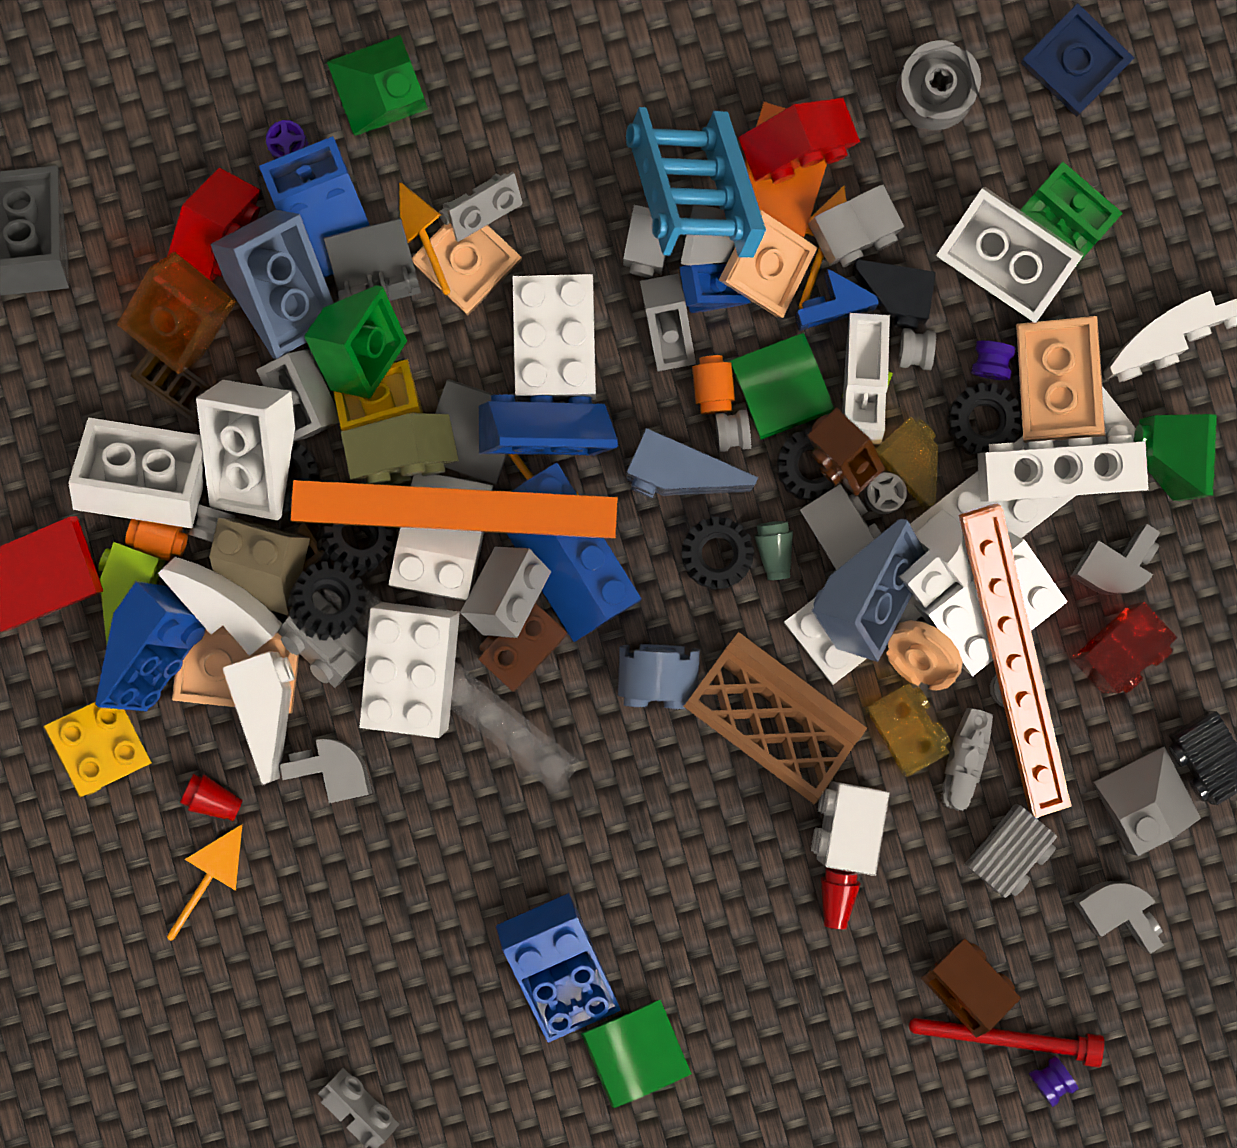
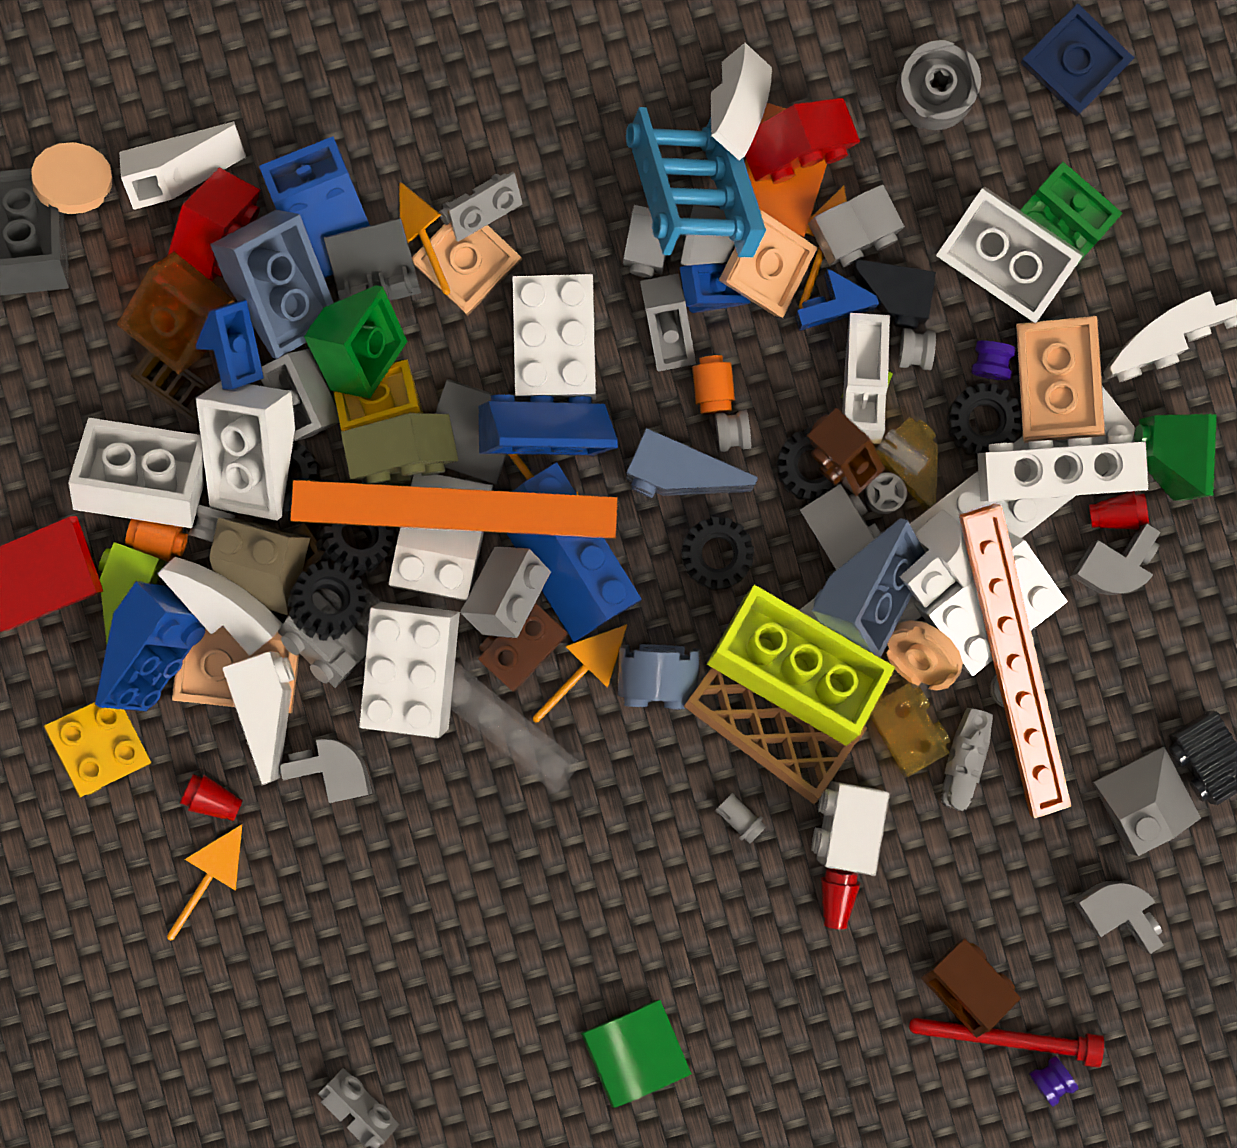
dark purple wheel [266,120,309,159] -> none
green slope [327,35,428,136] -> none
blue slope [496,893,621,1043] -> none
green slope [730,333,834,440] -> none
sand green cone [754,521,793,580] -> none
light grey brick [964,804,1058,898] -> none
clear red brick [1070,602,1178,694] -> none
none -> light nougat tile [31,142,112,214]
none -> white slope [119,122,246,210]
none -> blue slope [196,300,264,390]
none -> light orange piece [532,624,627,723]
none -> neon yellow brick [707,585,895,746]
none -> white slope [711,43,772,160]
none -> light grey pin [715,793,766,844]
none -> clear pin [877,428,930,477]
none -> red cone [1089,491,1149,530]

